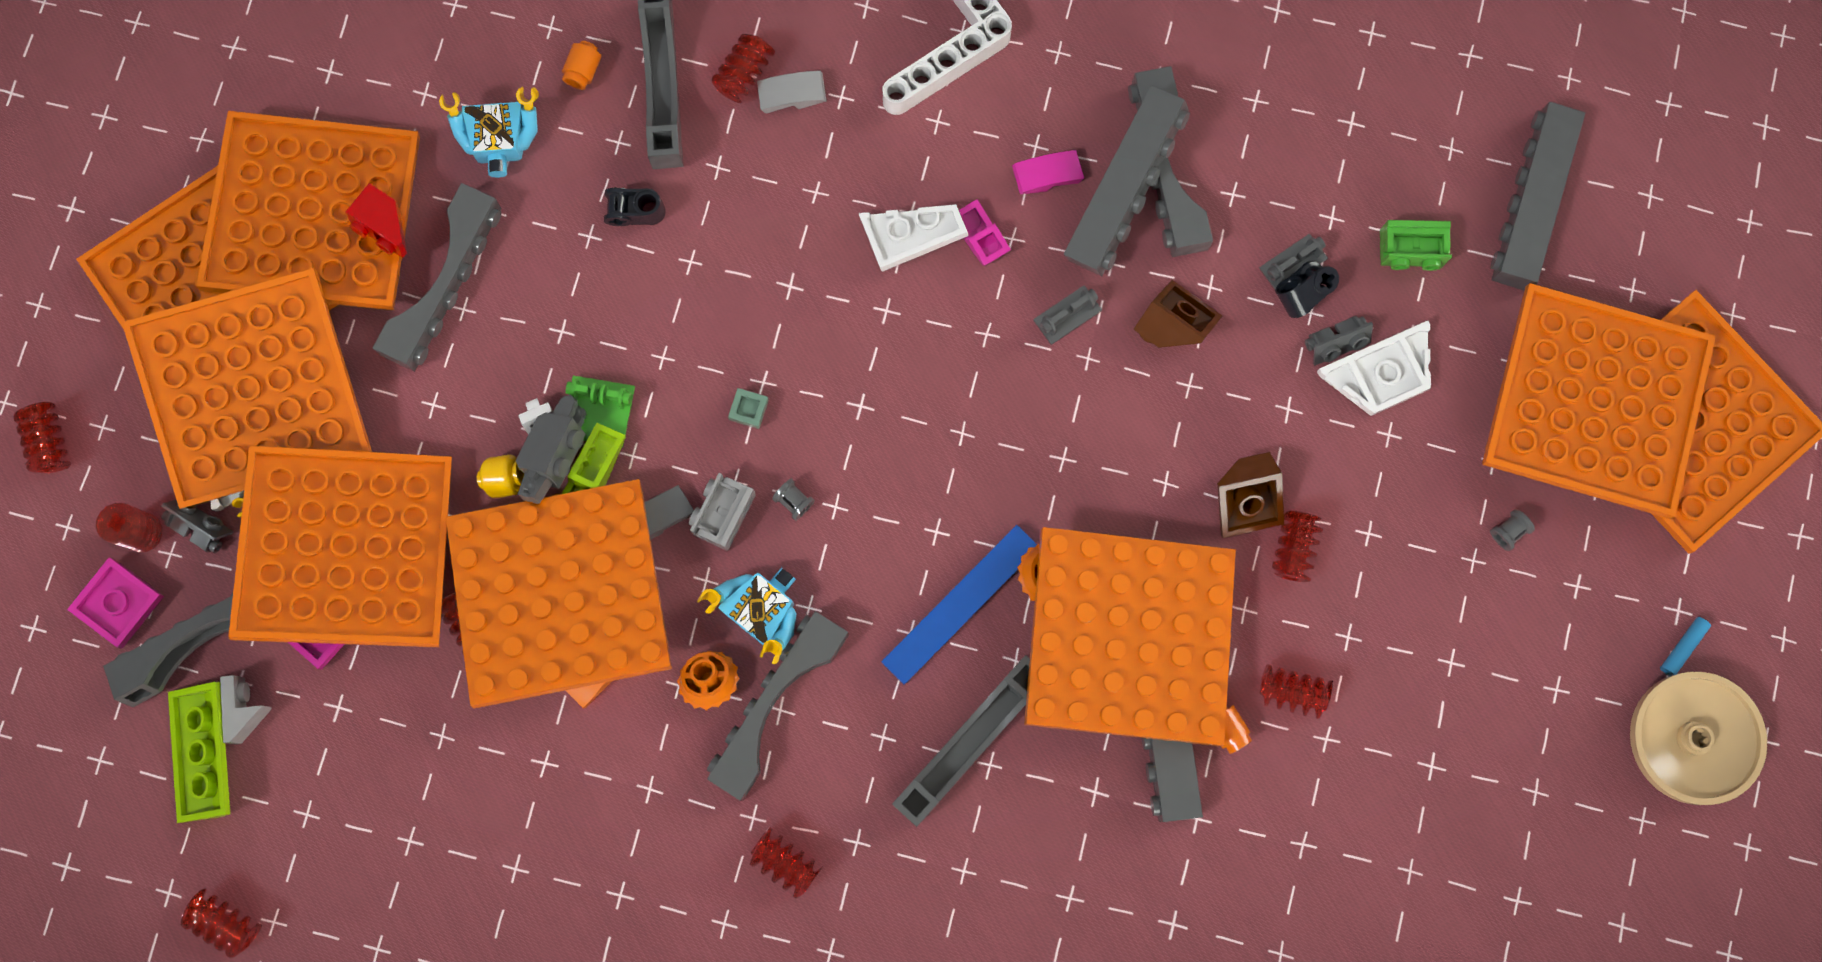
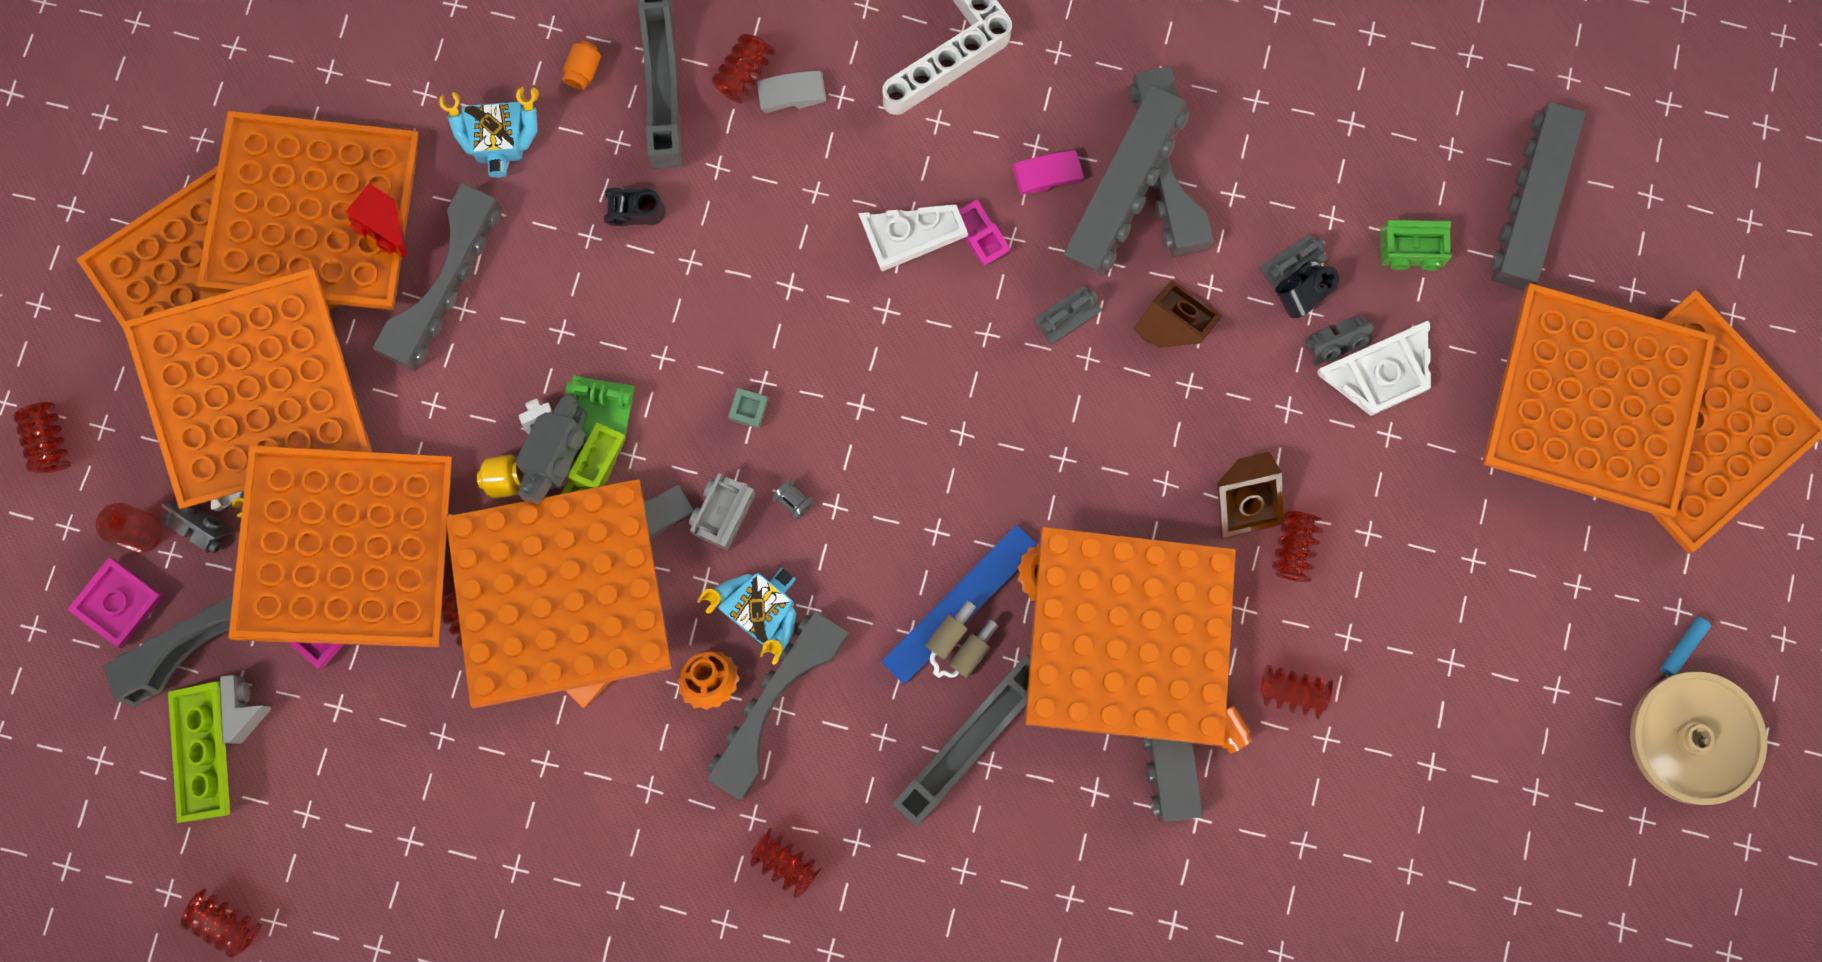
dark grey bush [1490,509,1535,551] -> none
none -> dark tan piece [924,600,999,679]

